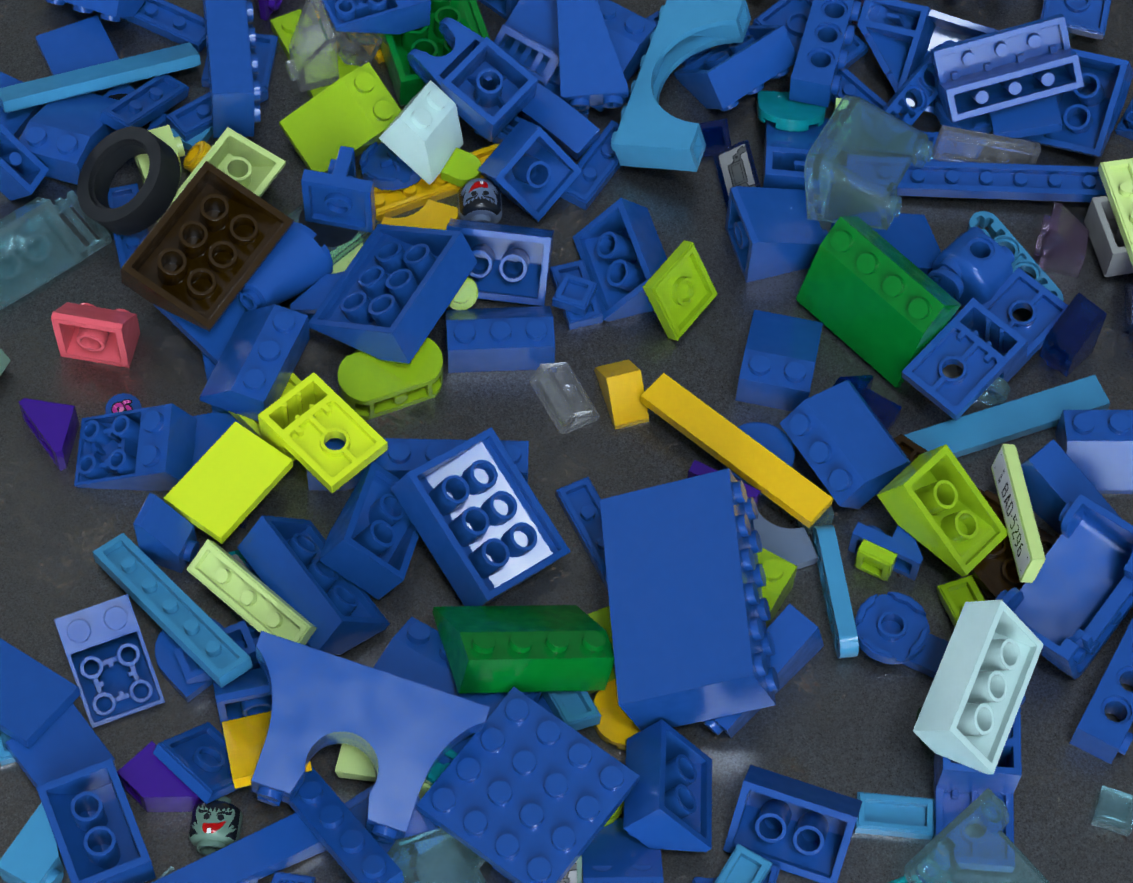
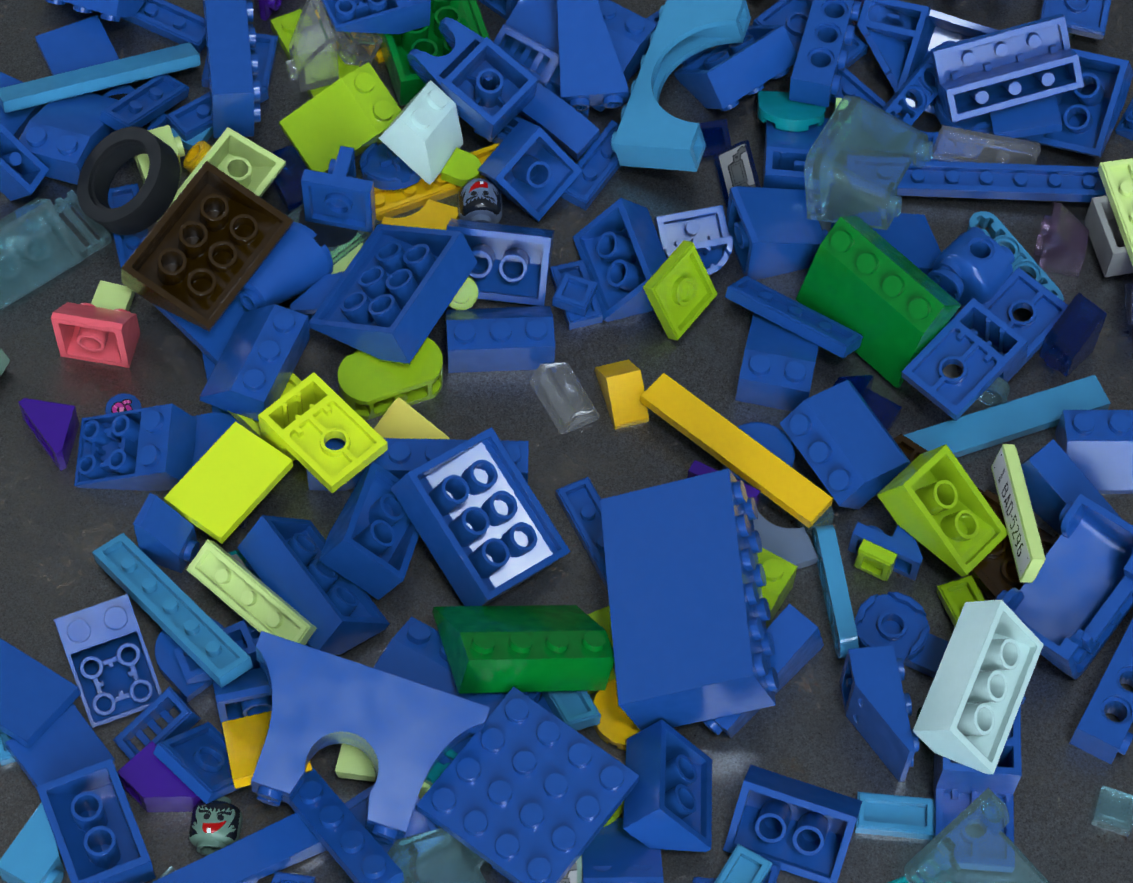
none -> yellowish green tile [91,280,135,311]
none -> blue slope [113,686,201,760]
none -> clear blue slope [271,145,307,211]
none -> light yellow slope [374,397,450,439]
none -> slope [654,205,733,276]
none -> blue tile [725,276,863,359]
none -> blue slope [839,645,919,782]

